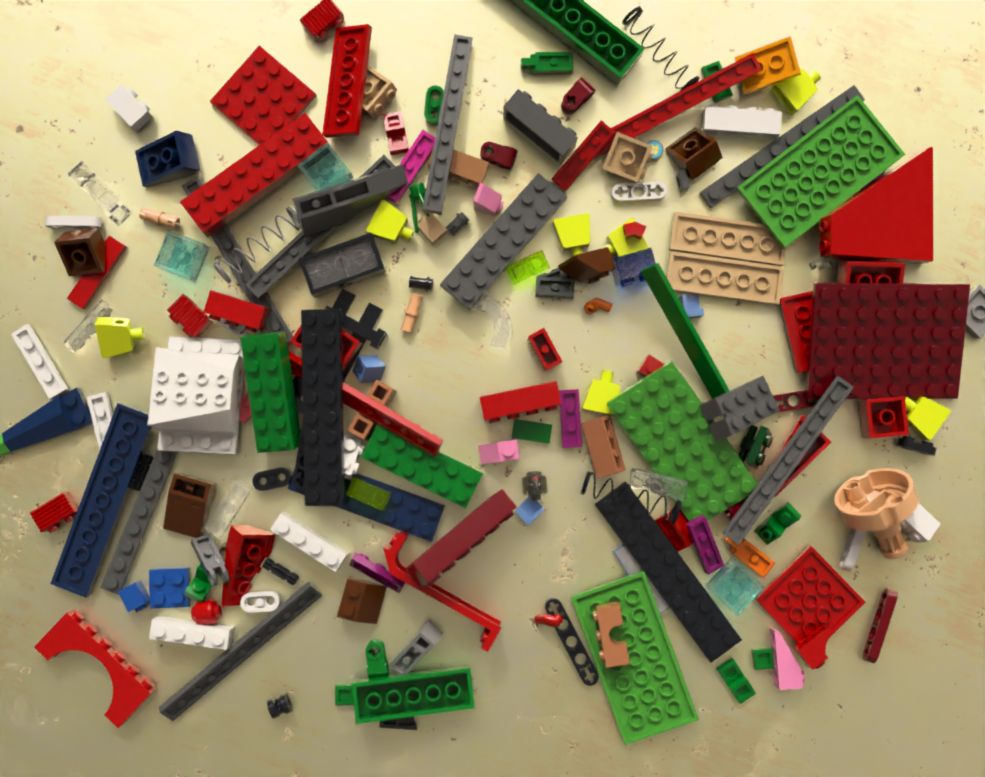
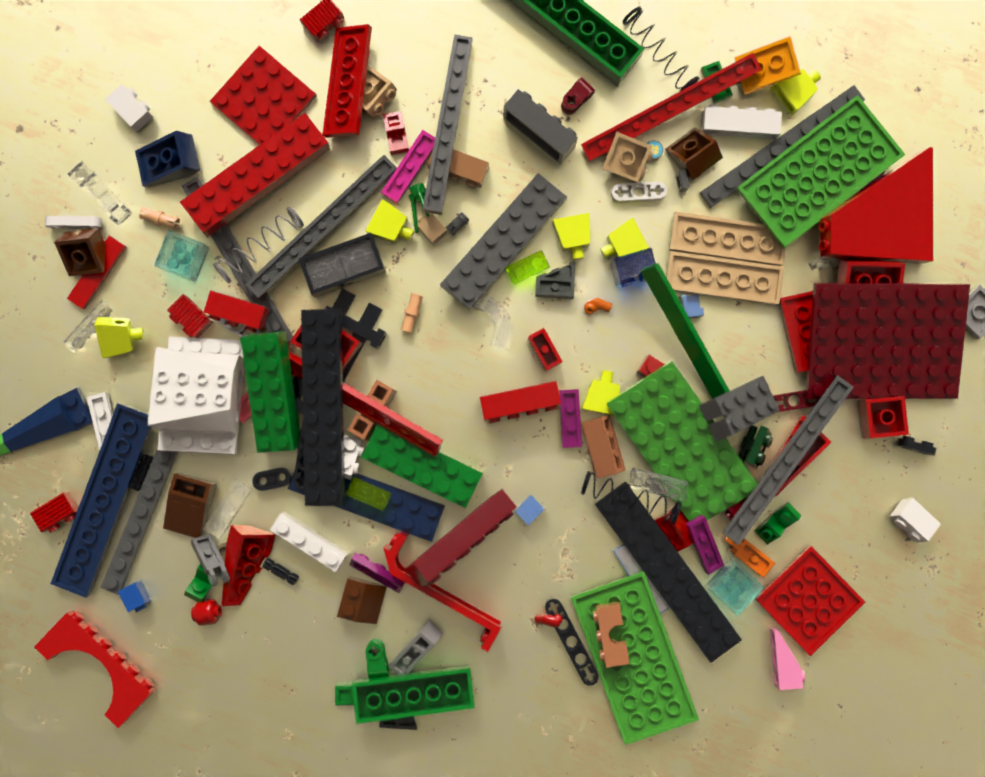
white plate [11,324,69,399] -> none
blue plate [149,567,191,609] -> none
white brick [149,616,235,650] -> none
dark grey plate [158,581,322,721] -> none
white plate [240,591,281,613] -> none
black wheel [267,693,293,719] -> none
dark grey wedge [292,164,408,236] -> none
clear light blue brick [297,142,354,191] -> none
medium blue panel [353,355,386,383] -> none
black pin [409,276,434,292] -> none
green plate [424,85,444,125] -> none
bright pink slope [473,183,504,217] -> none
bright pink slope [478,440,519,464] -> none
dark red piece [480,141,518,170] -> none
green tile [511,419,552,444] -> none
green hinge [520,52,573,73] -> none
clear smoke head [522,471,548,500] -> none
red tile [551,120,616,192] -> none
reddish brown slope [558,247,616,284] -> none
red piece [623,222,647,239] -> none
green slope [716,658,756,704] -> none
green tile [752,648,774,670] -> none
red arch [793,624,834,670] -> none
light nougat piece [835,468,919,559] -> none
white beam [839,529,866,571] -> none
dark red beam [862,588,898,663] -> none
neon yellow torso [905,397,951,441] -> none

